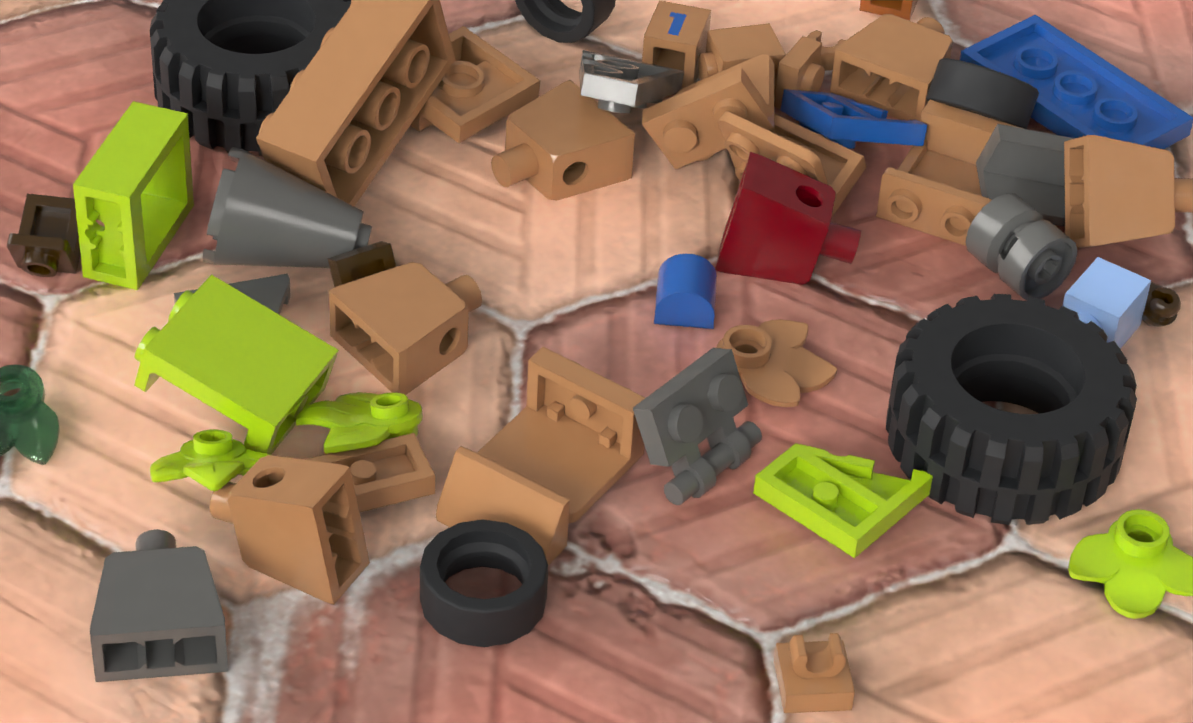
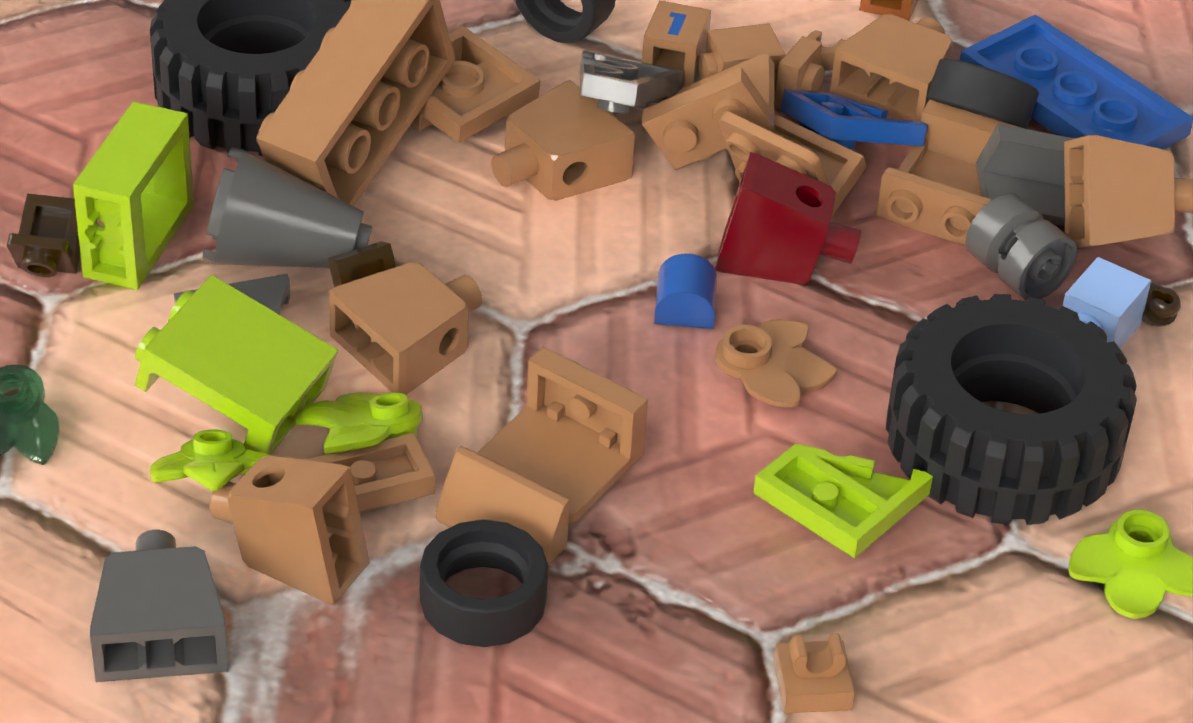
dark grey plate [633,348,762,505] -> none

